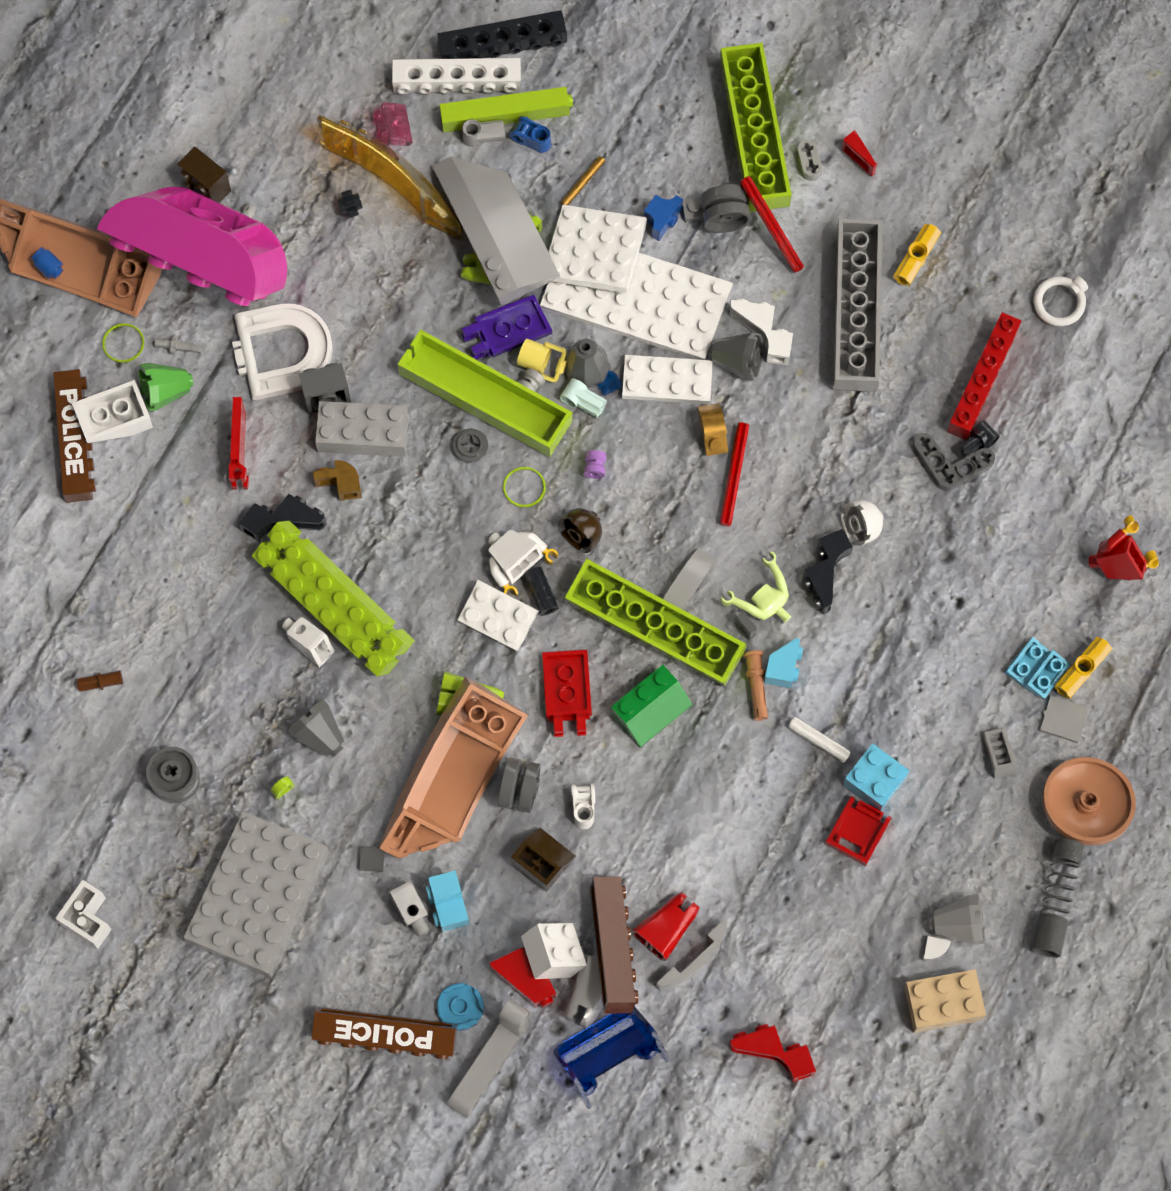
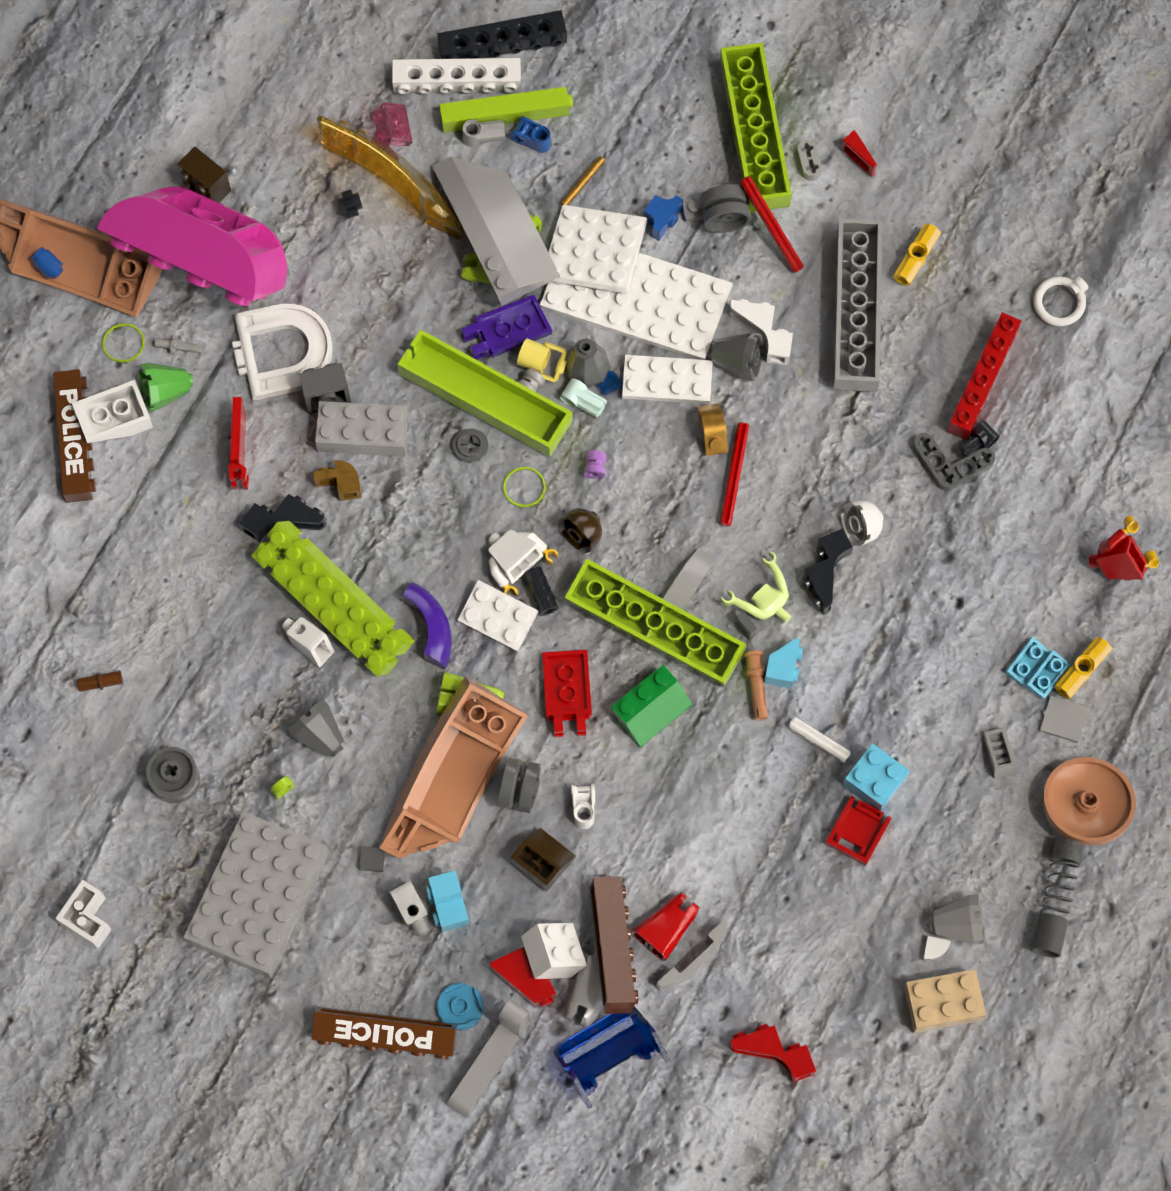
none -> dark purple brick [403,582,452,670]

